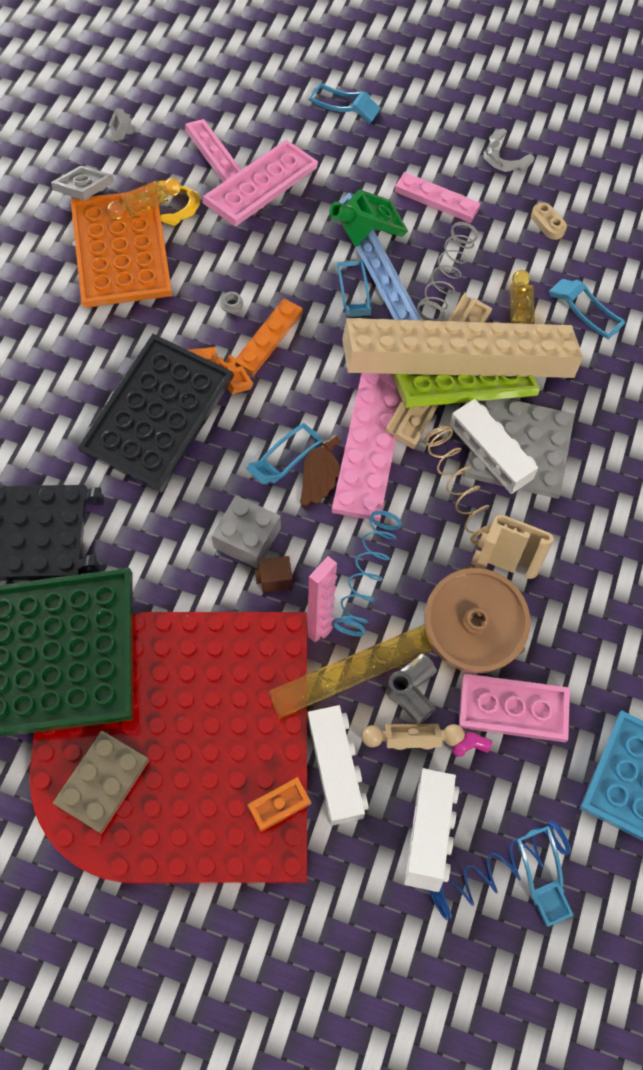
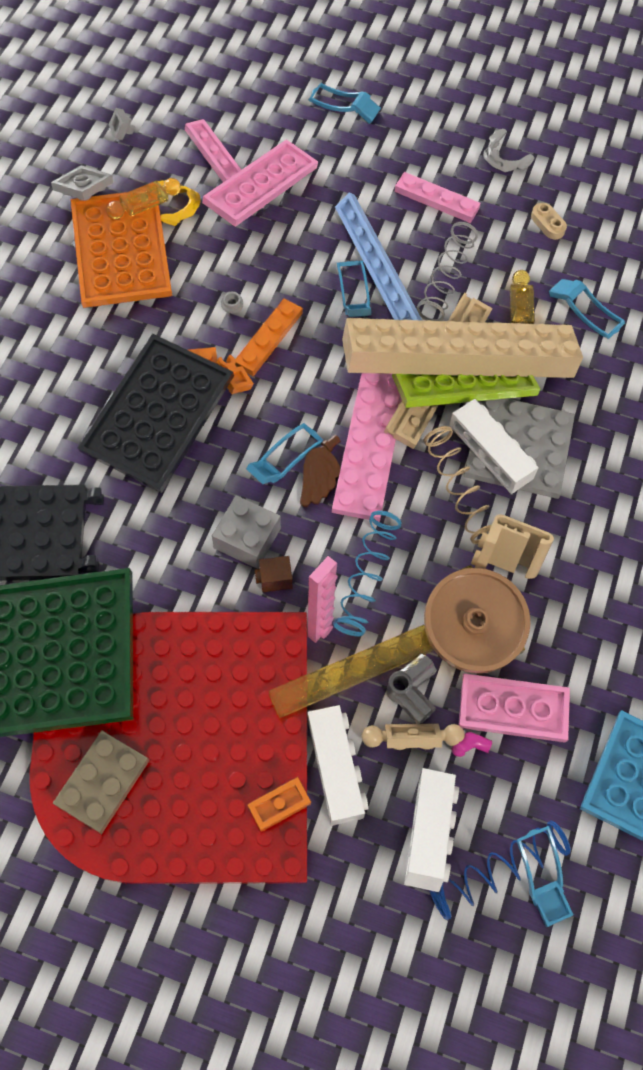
green plate [329,189,408,247] -> none

